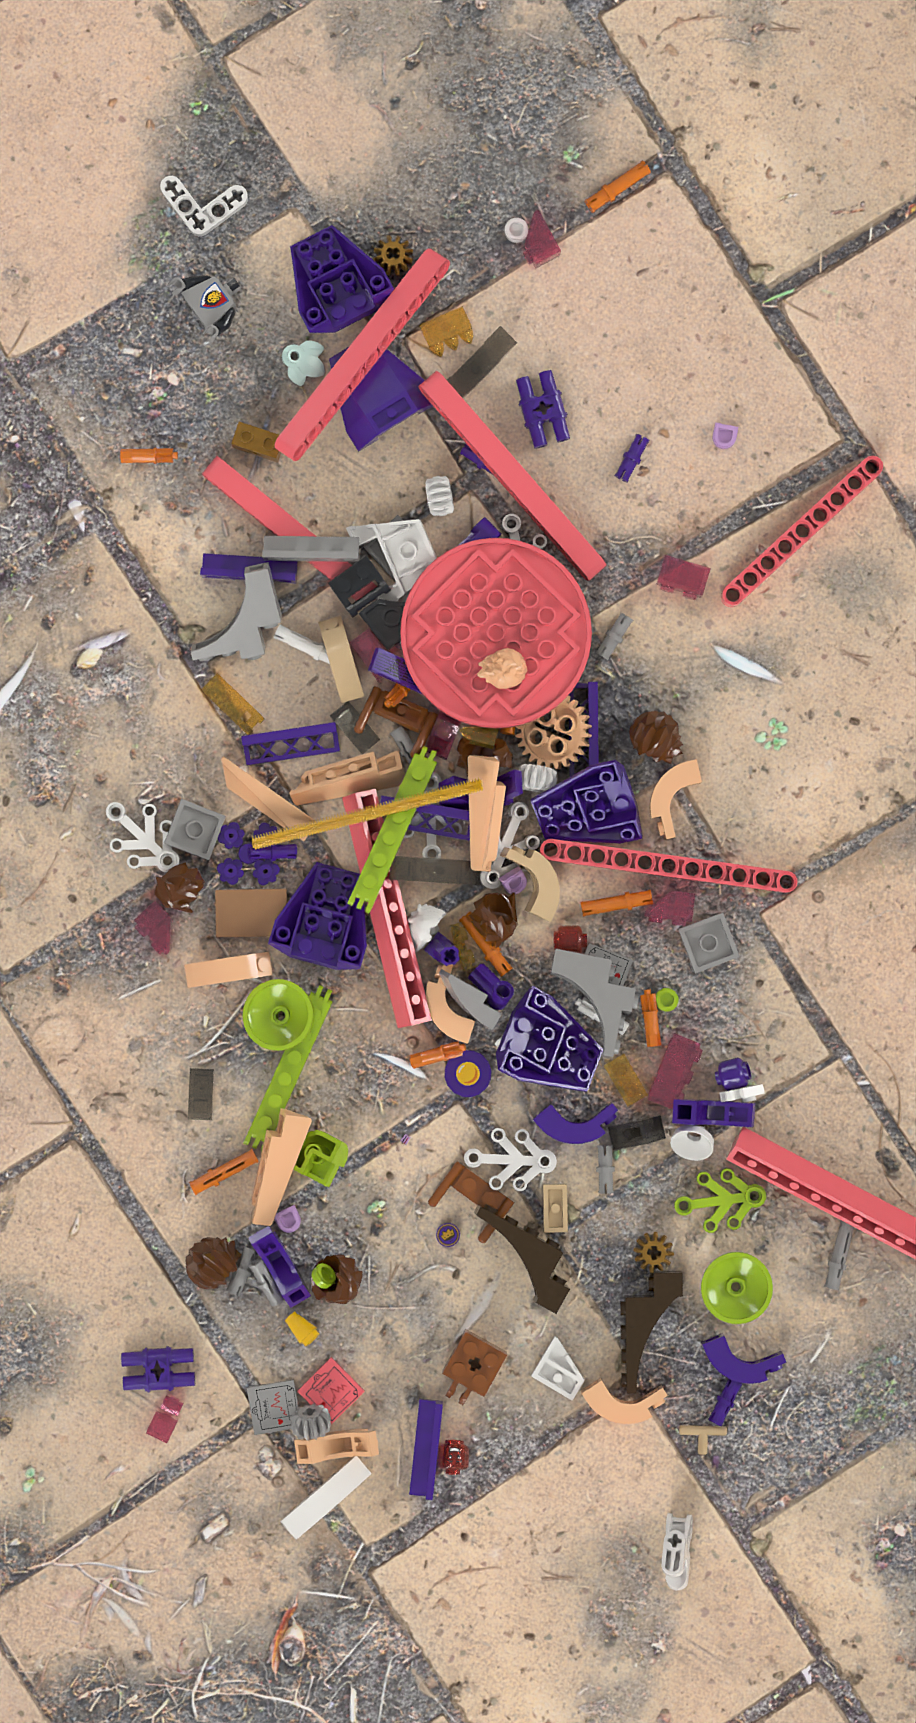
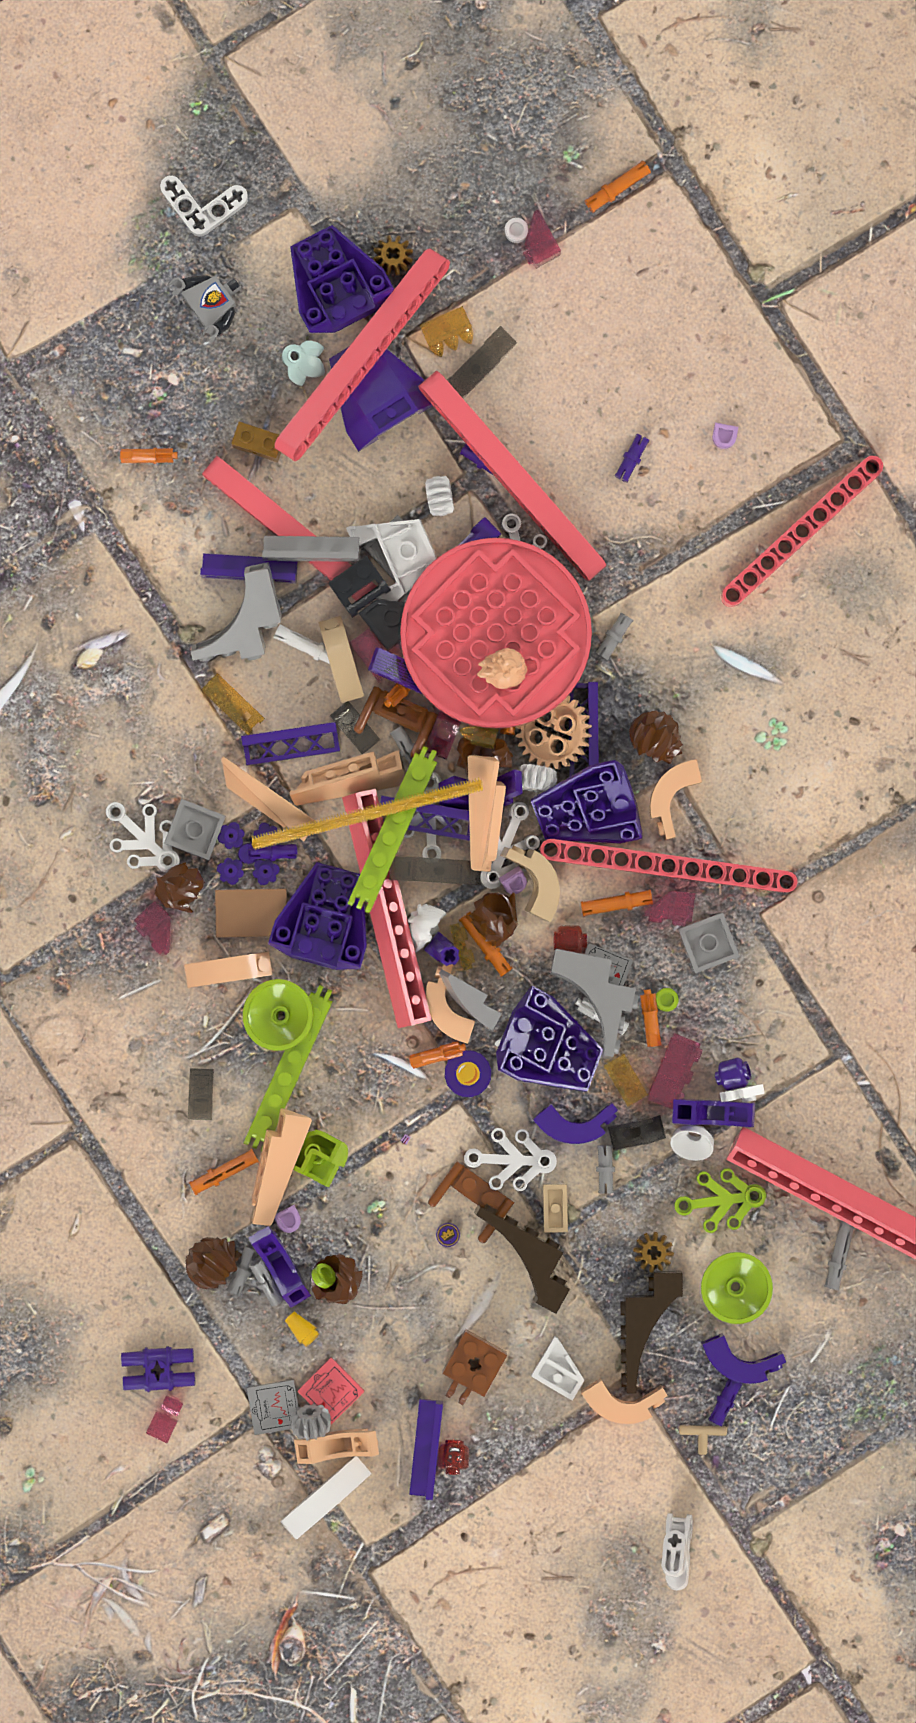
dark purple piece [468,963,514,1010] -> none
dark purple pin [516,370,570,449] -> none
clear pink brick [656,555,711,600] -> none

